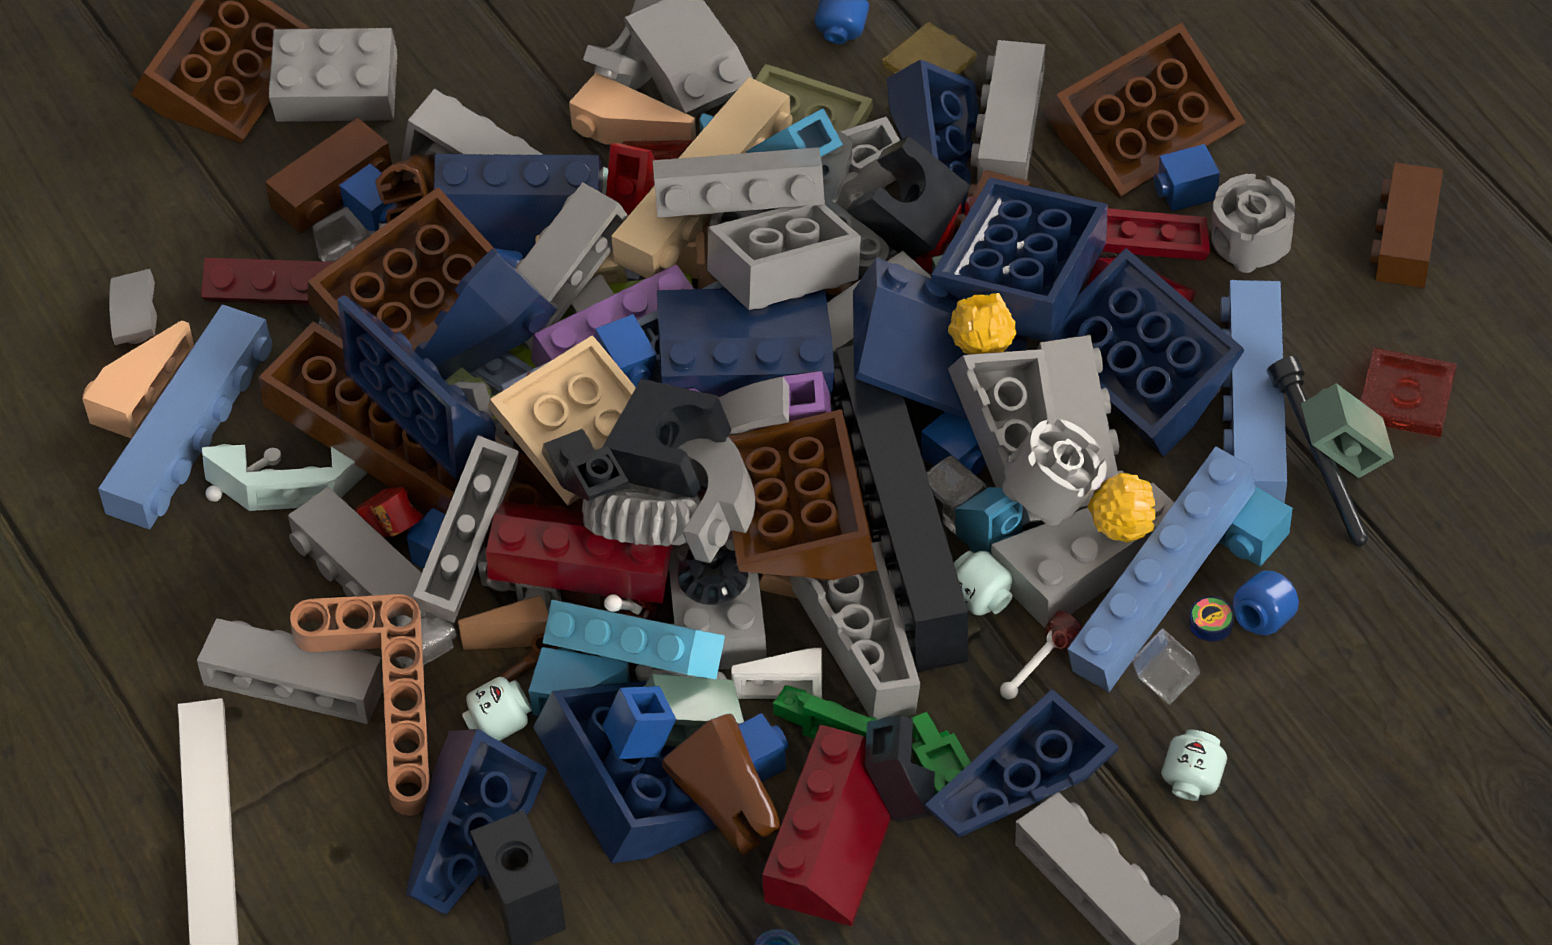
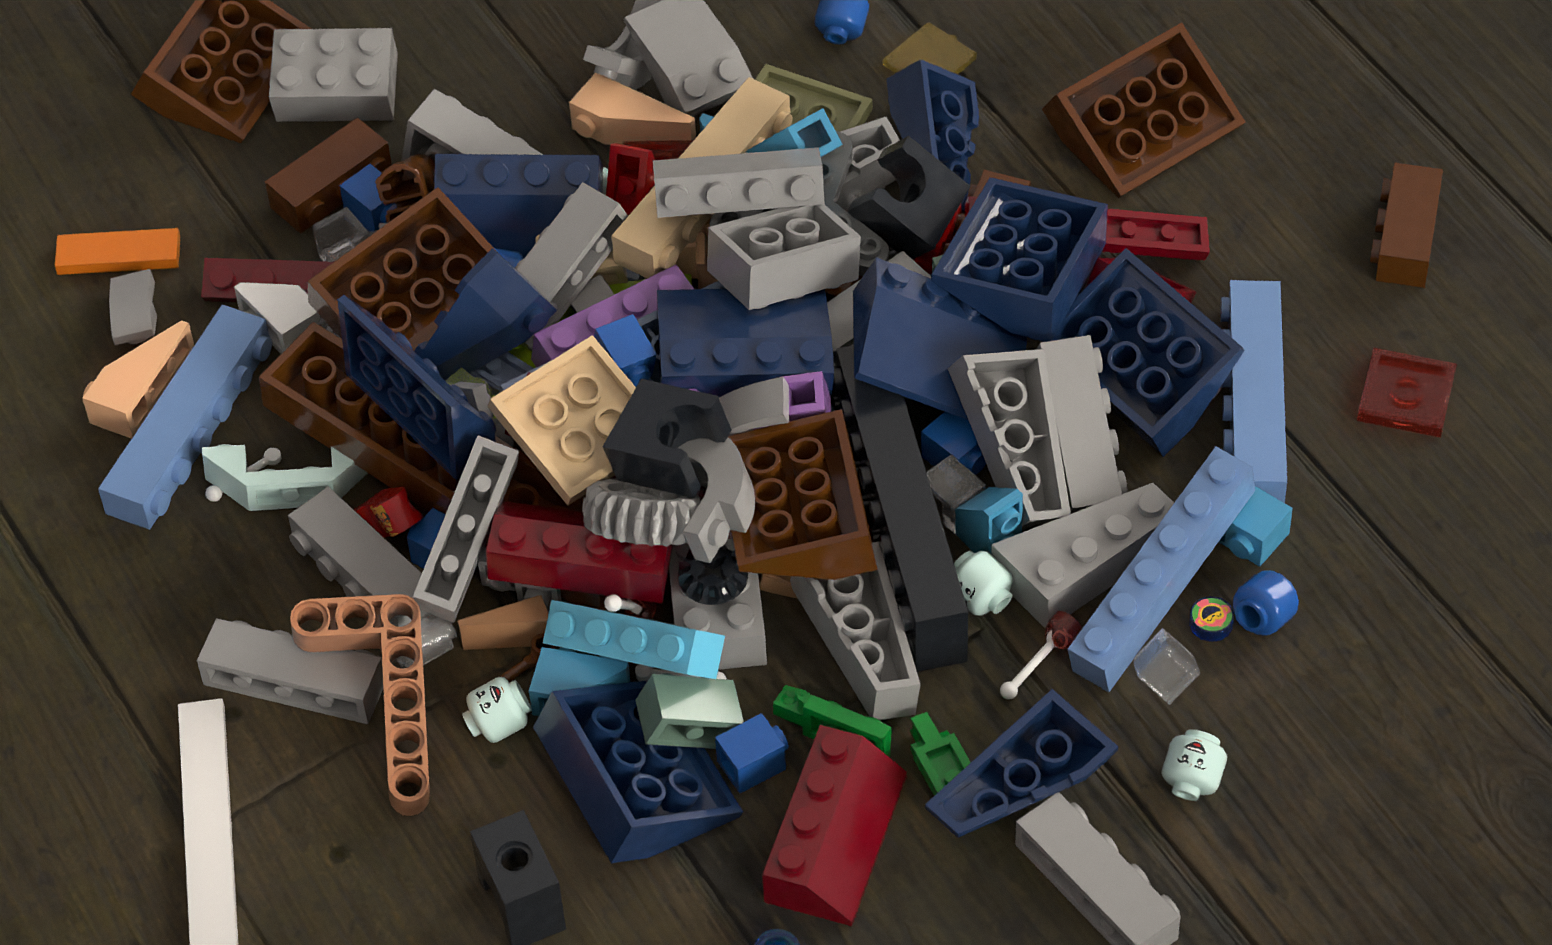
dark blue wedge [406,729,547,914] -> none
black slope [541,428,628,501] -> none
blue brick [603,686,676,759] -> none
reddish brown piece [662,713,781,856] -> none
white slope [732,648,822,699] -> none
black slope [865,714,935,822] -> none
yellow piece [948,293,1017,355] -> none
light grey brick [971,40,1045,184] -> none
light grey brick [1002,419,1107,526] -> none
yellow piece [1087,472,1155,543] -> none
blue brick [1154,144,1220,211] -> none
light grey brick [1210,174,1295,272] -> none
black piece [1266,356,1368,546] -> none
sand green brick [1301,383,1394,478] -> none
none -> orange tile [55,228,180,275]
none -> white slope [234,283,326,354]

